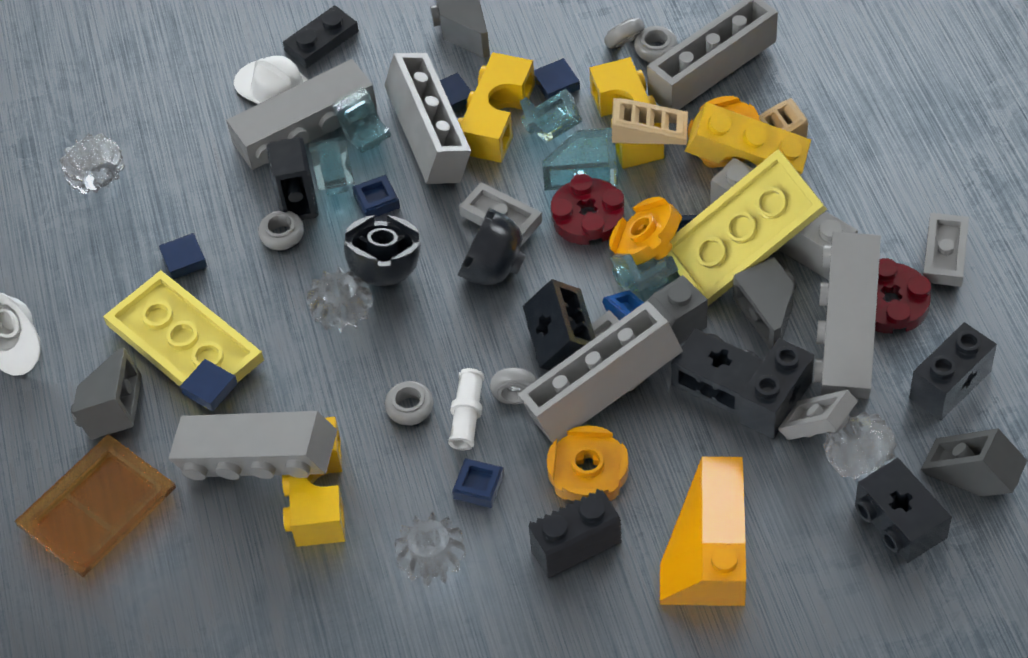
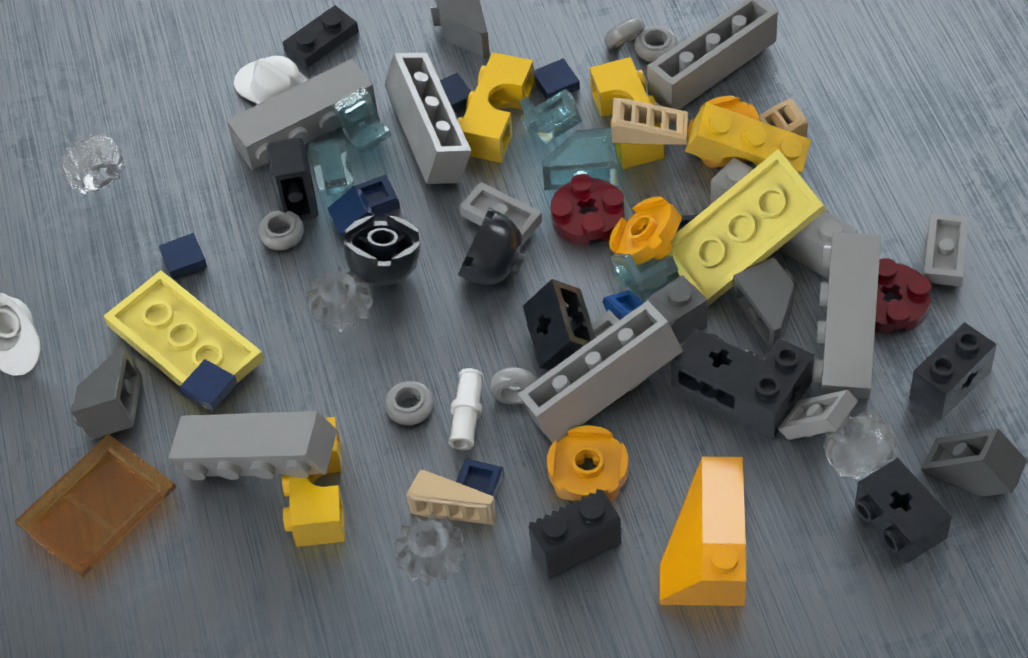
none -> dark blue tile [327,186,374,237]
none -> tan slope [406,469,497,525]

